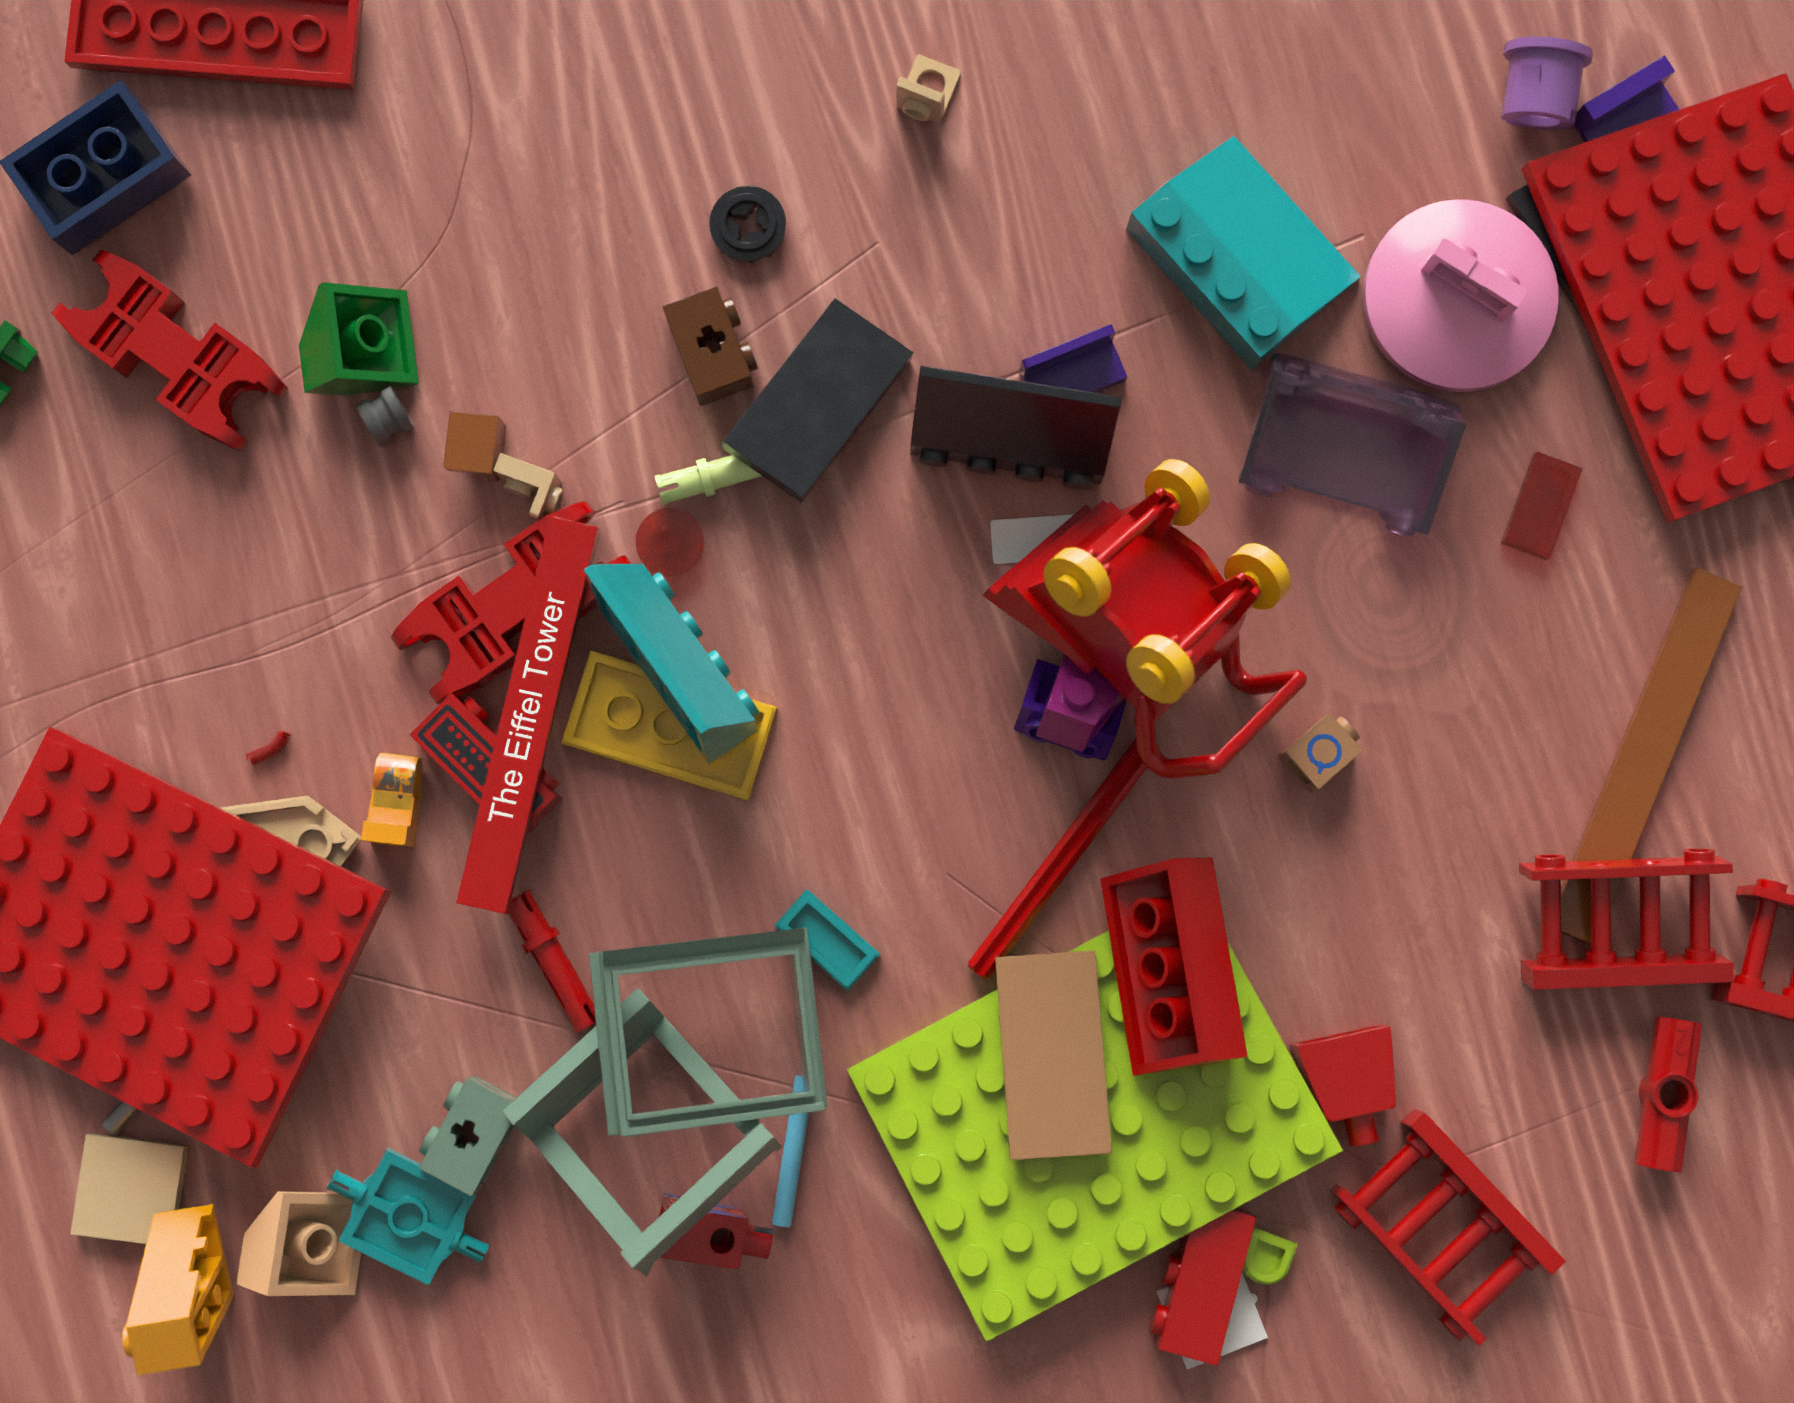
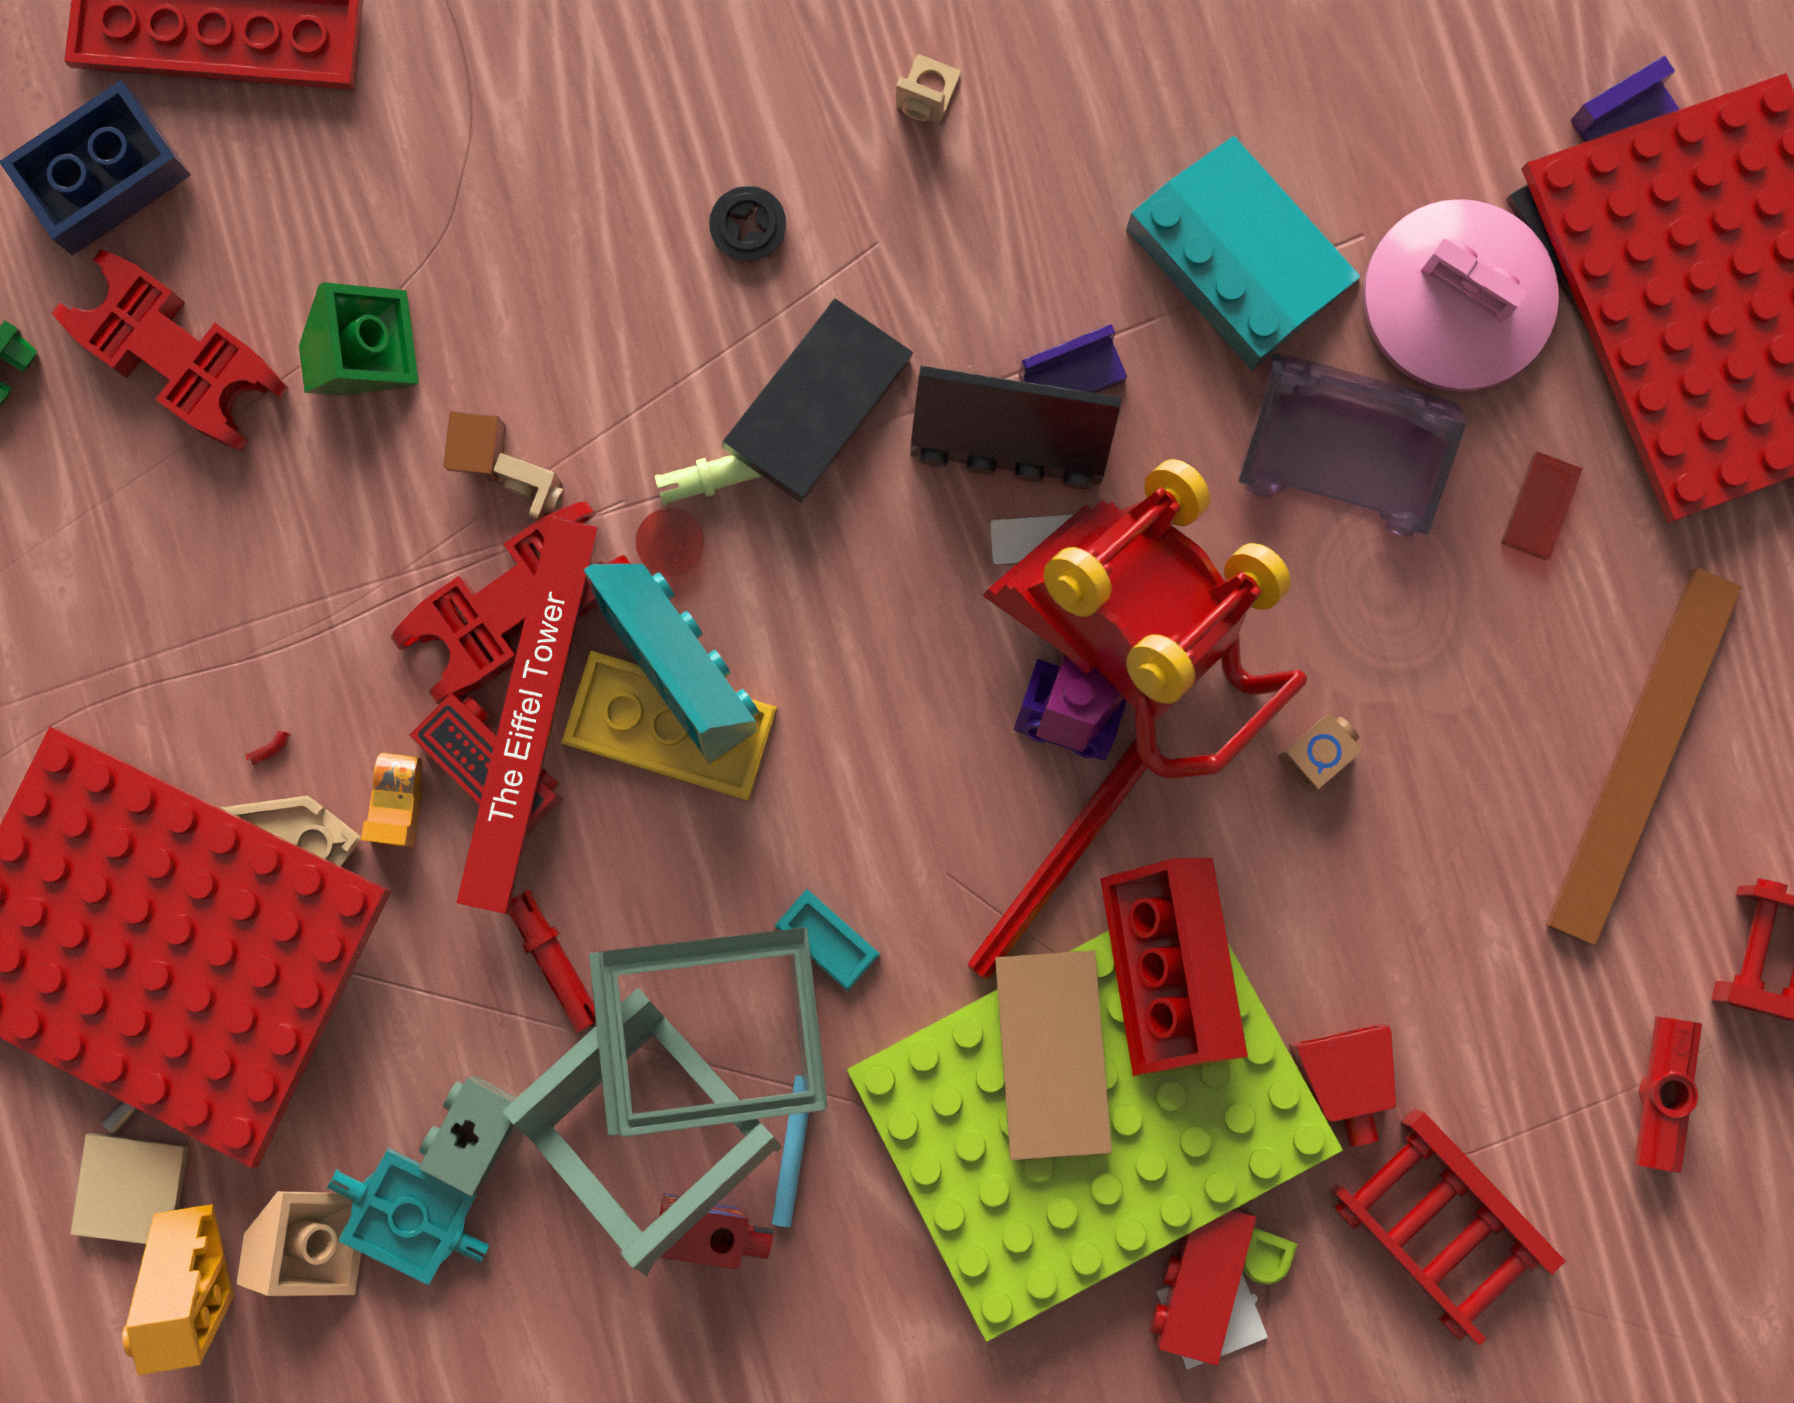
dark grey wheel [356,386,415,447] -> none
reddish brown brick [662,286,758,406] -> none
medium lavender piece [1501,36,1593,130] -> none
red fence [1519,848,1734,990] -> none

